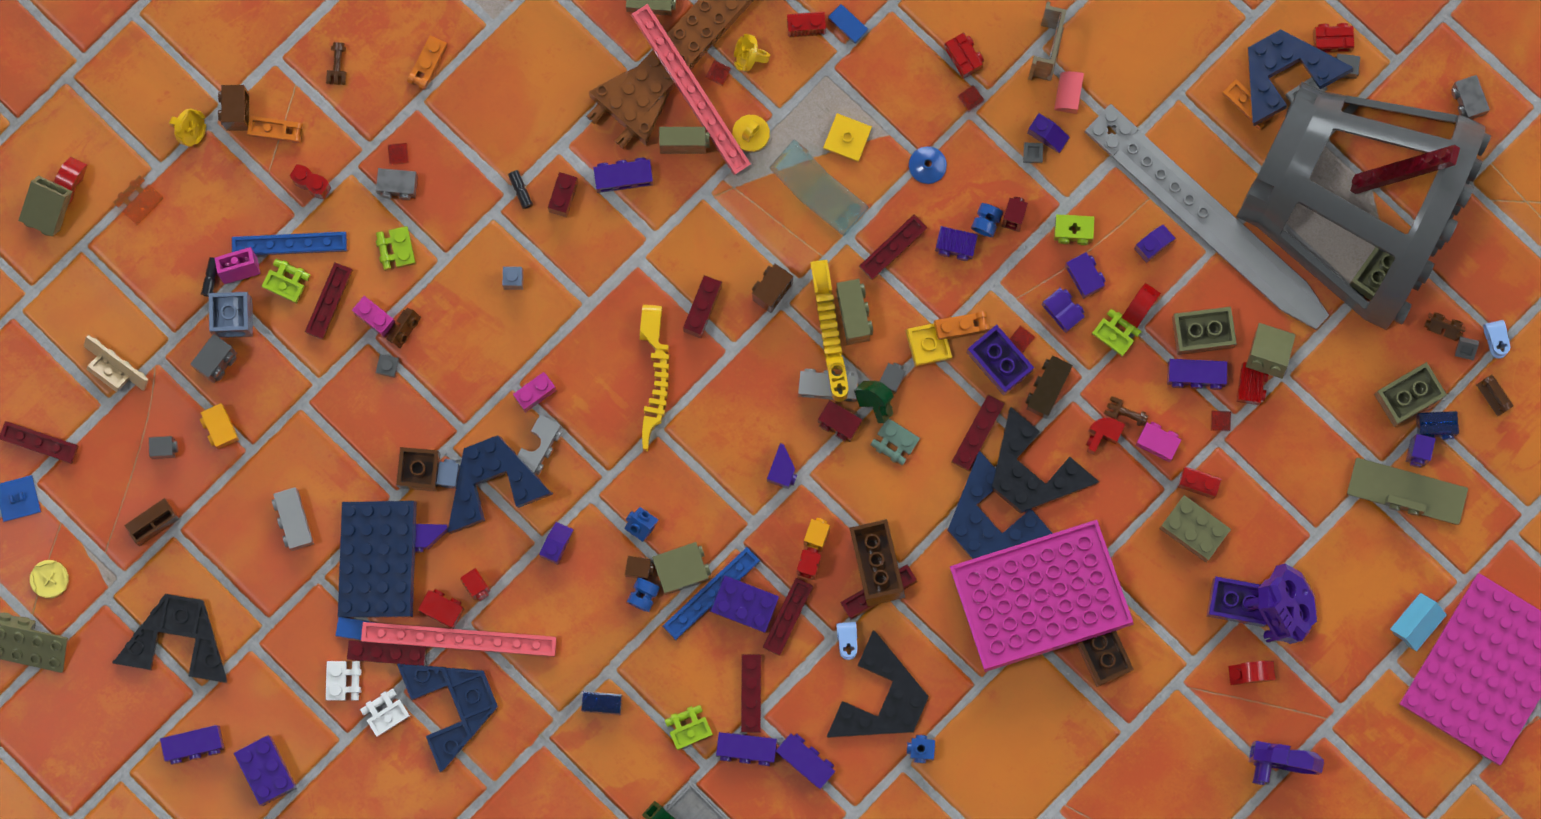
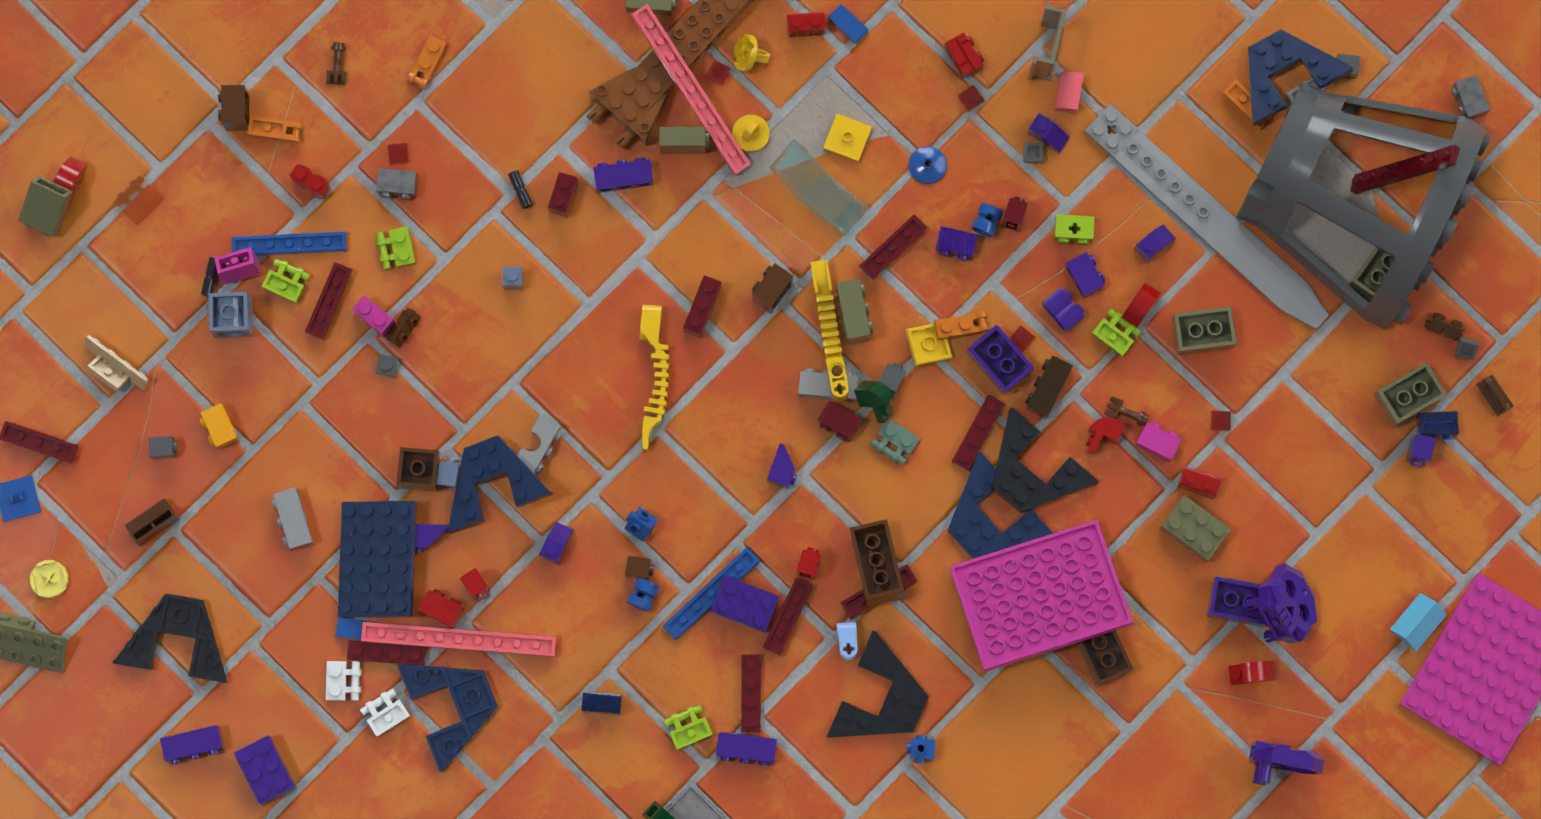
yellow tile [169,108,206,147] -> none
dark grey brick [191,334,237,383] -> none
dark pink brick [513,372,556,413] -> none
olive brick [652,542,711,595] -> none
dark purple brick [776,733,835,790] -> none
light orange brick [804,518,830,551] -> none
dark purple brick [1167,359,1227,390] -> none
red brick [1236,362,1269,405] -> none
olive brick [1246,323,1296,379] -> none
red brick [1313,23,1355,52] -> none
olive bracket [1347,458,1468,525] -> none
light blue piece [1483,320,1511,359] -> none

